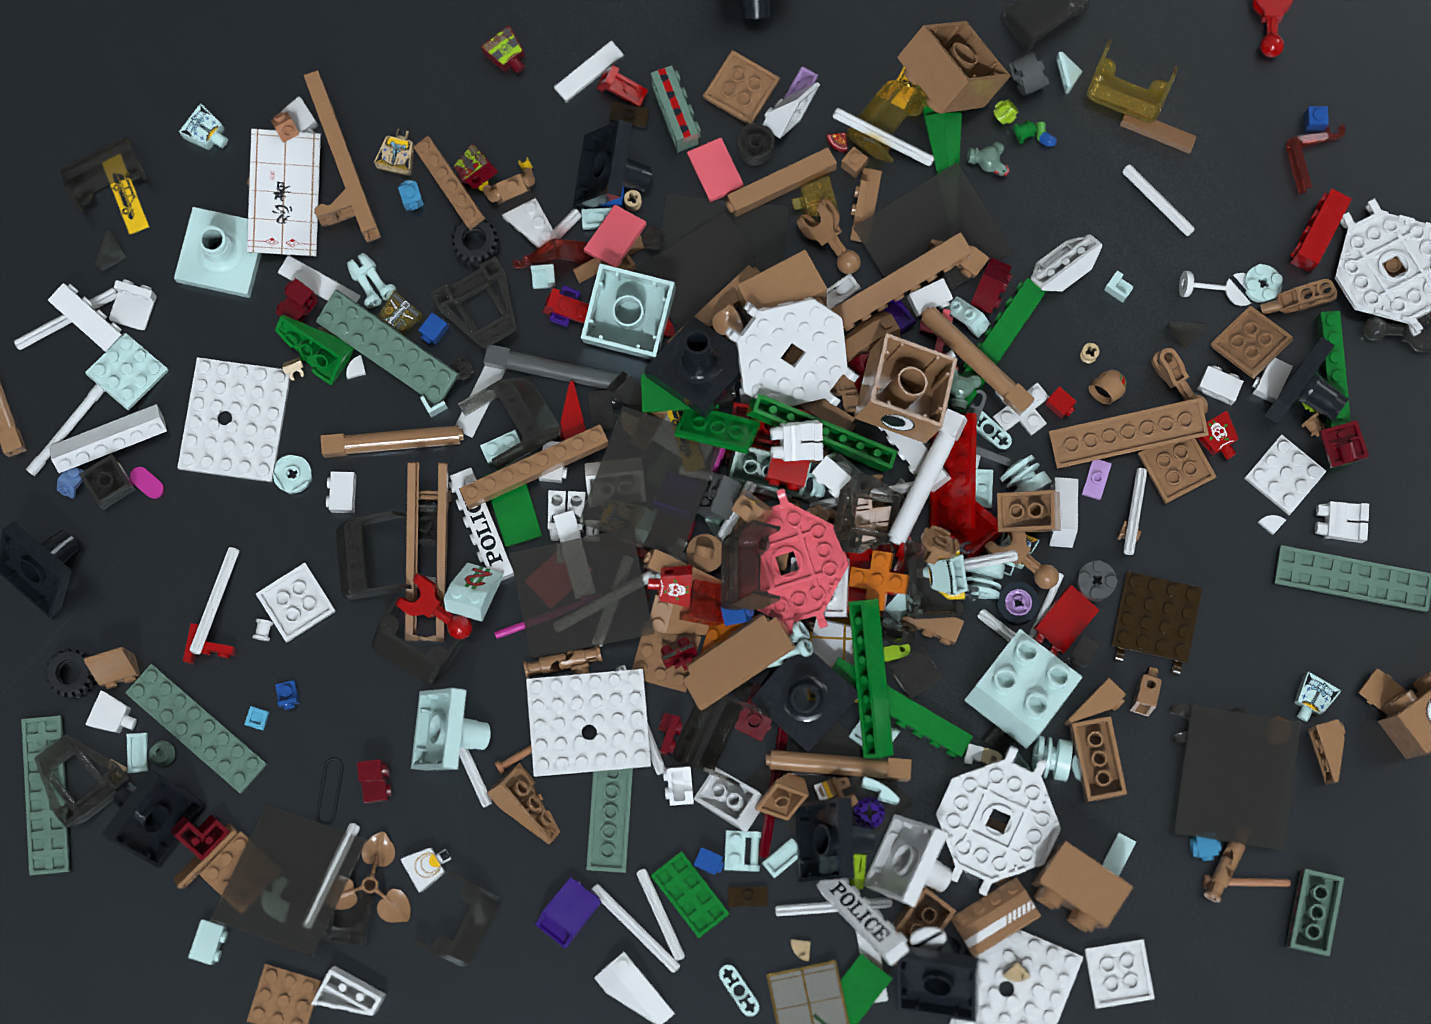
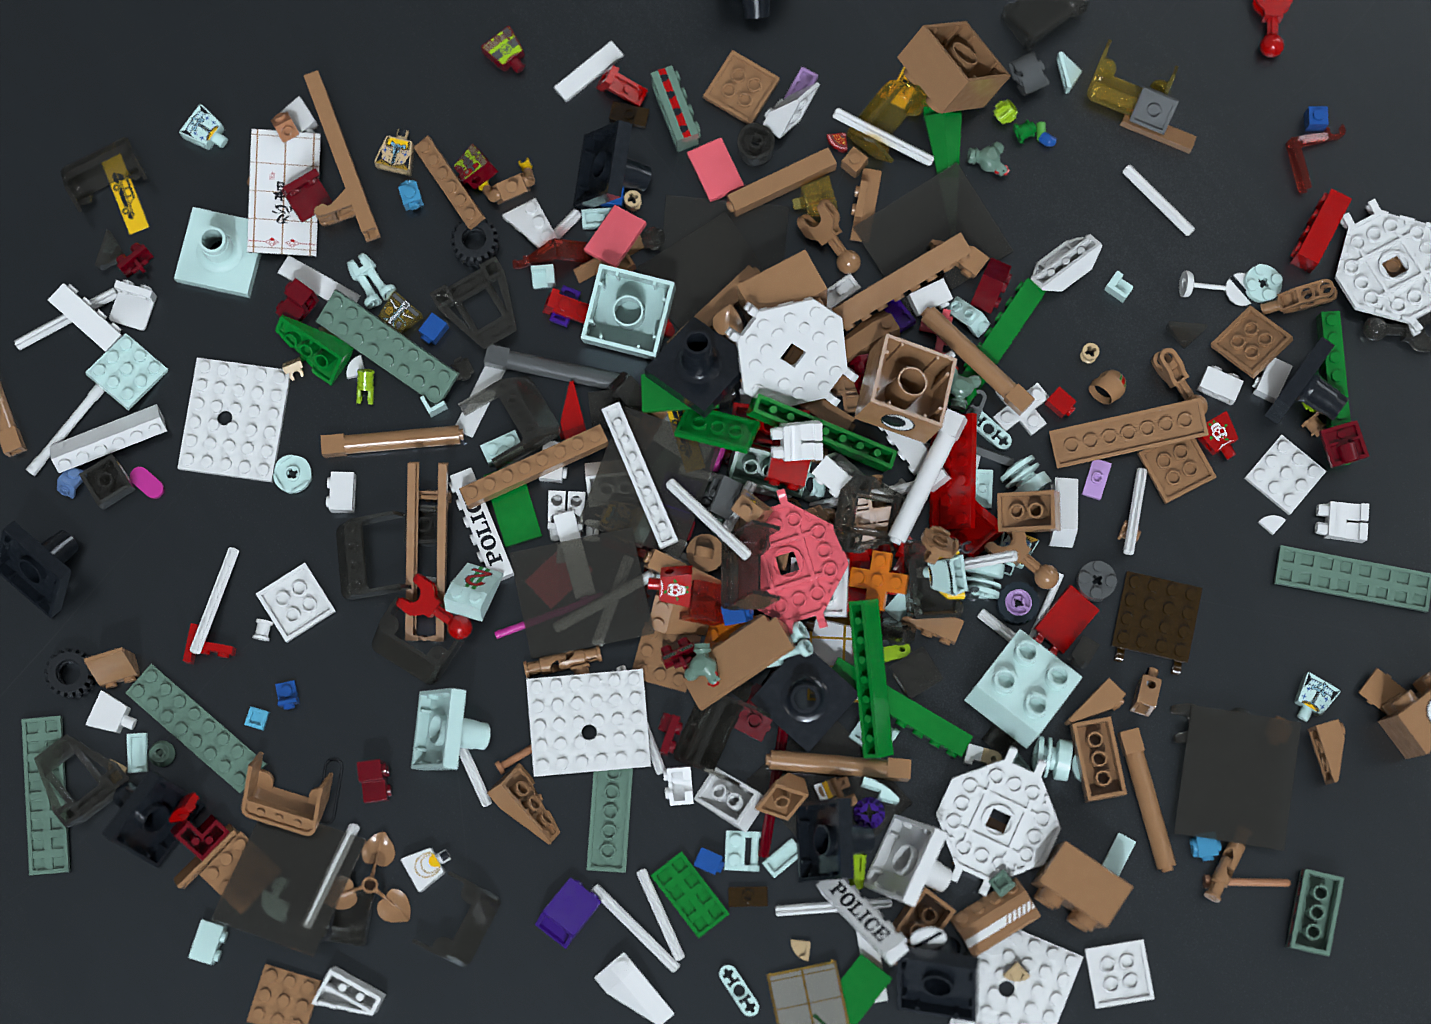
none -> dark red hips [116,242,154,278]
none -> red slope [169,792,199,823]
none -> medium nougat windscreen [242,751,333,836]
none -> dark red bracket [281,168,333,223]
none -> lime hinge [356,369,374,404]
none -> white plate [601,402,678,549]
none -> white axle [666,479,751,560]
none -> sand green animal [684,643,720,687]
none -> sand green tile [988,869,1016,898]
none -> medium nougat brick [1117,727,1177,873]
none -> dark grey tile [1129,85,1179,135]

